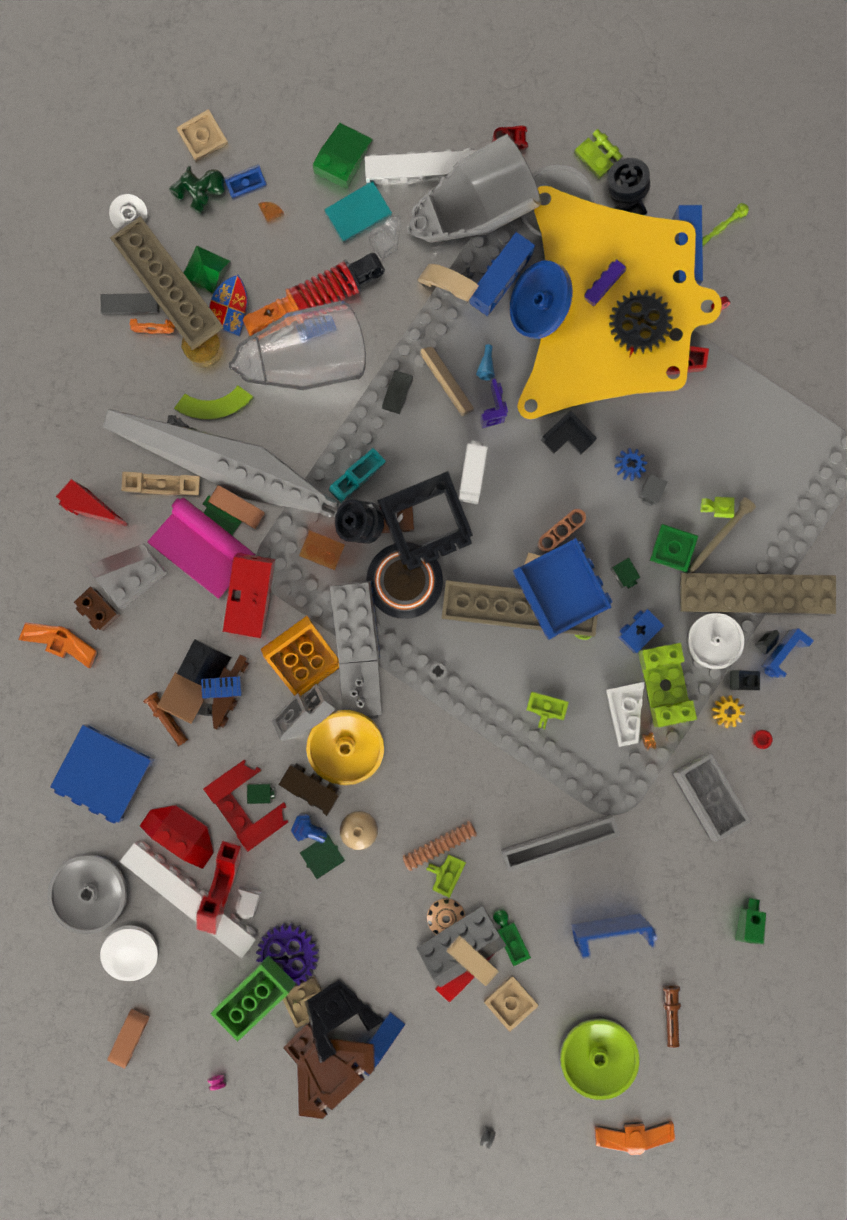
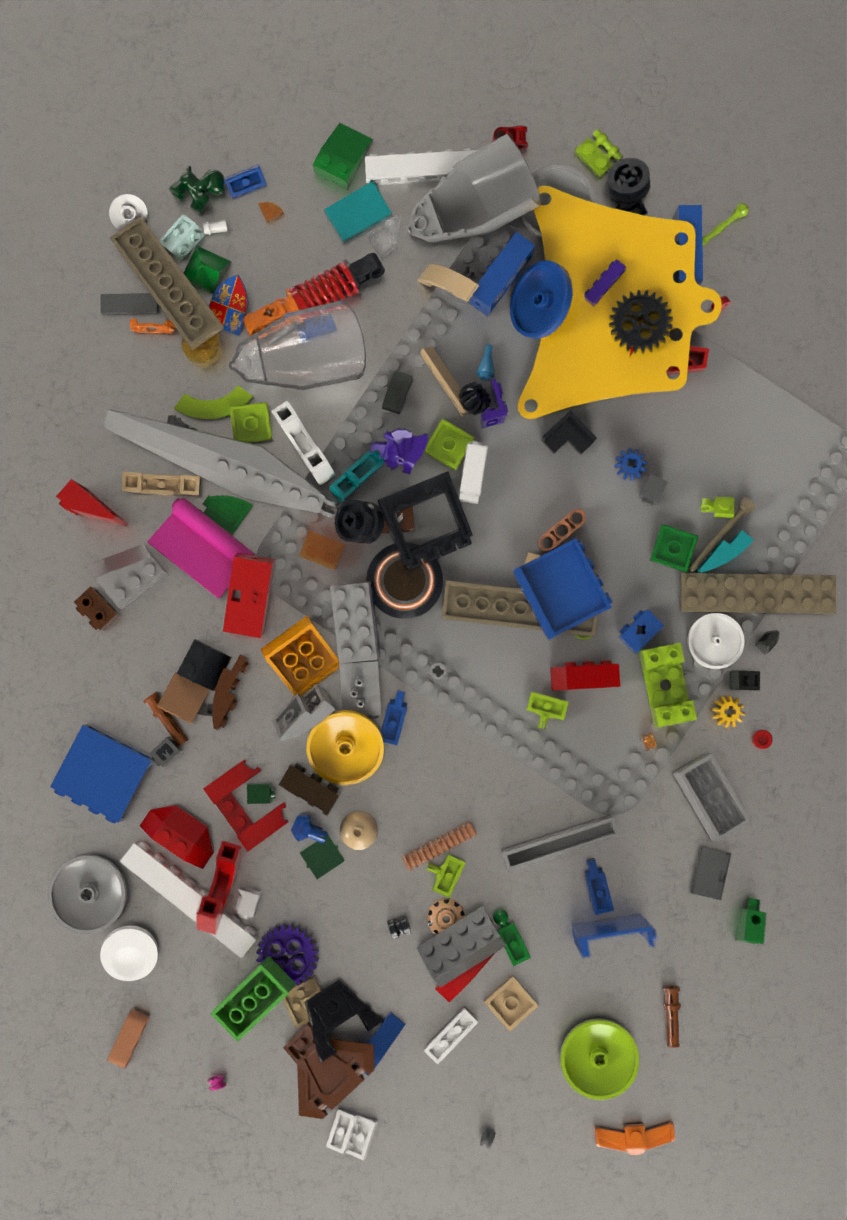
orange plate [18,622,96,668] -> none
tan tile [176,109,228,162] -> none
blue tile [201,677,242,699] -> none
nougat beam [208,485,265,529] -> none
tan slope [446,936,499,986] -> none
white wing [606,682,644,747] -> none
dark green brick [610,558,640,589] -> none
blue panel [761,628,814,678] -> none
none -> dark grey brick [150,736,183,767]
none -> light aqua bracket [159,214,205,262]
none -> white pin [203,219,227,236]
none -> lime tile [229,402,272,443]
none -> white arch [271,400,336,486]
none -> white slope [326,1108,378,1160]
none -> dark purple helmet [370,428,428,474]
none -> blue hinge [381,690,407,745]
none -> black wheel [387,915,411,940]
none -> lime tile [424,418,475,471]
none -> white plate [424,1007,478,1065]
none -> black gear [458,381,491,416]
none -> red wedge [550,660,621,691]
none -> blue hinge [585,858,614,915]
none -> dark grey piece [690,846,732,900]
none -> teal slope [696,530,754,573]

